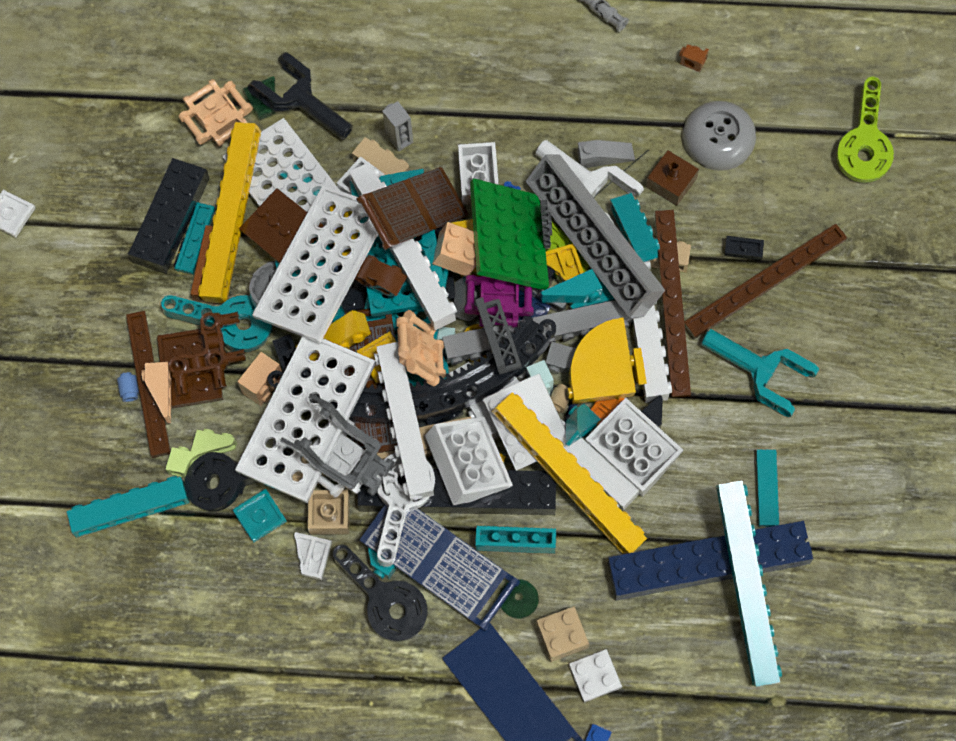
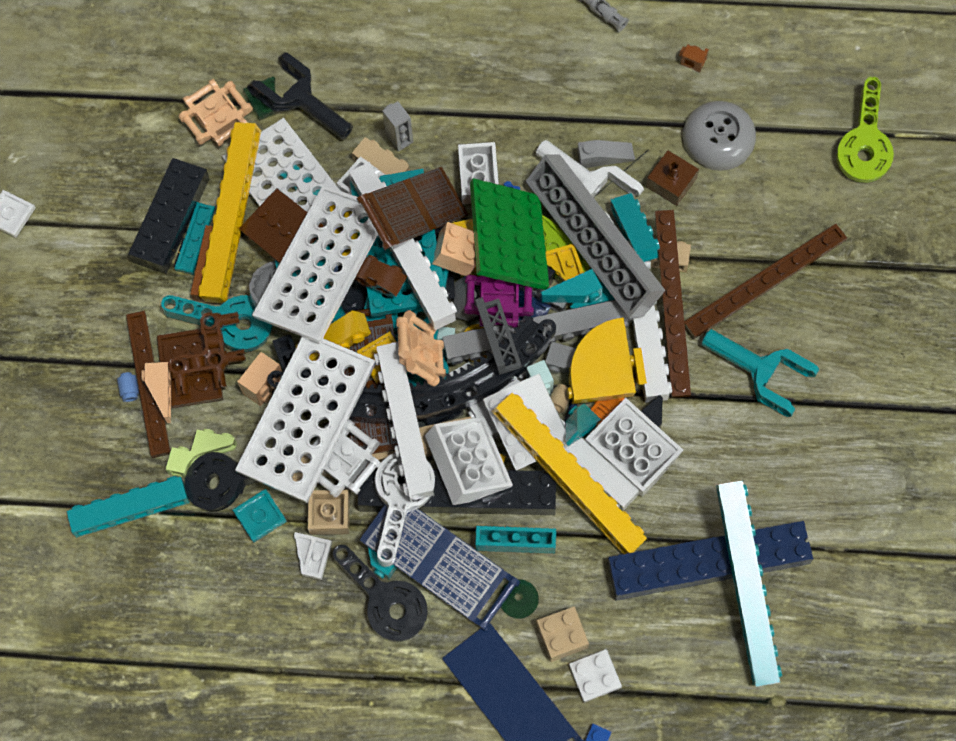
dark grey piece [280,394,395,496] -> none
dark grey gear [540,200,552,249] -> none
black plate [724,236,764,260] -> none
teal tile [756,449,779,527] -> none

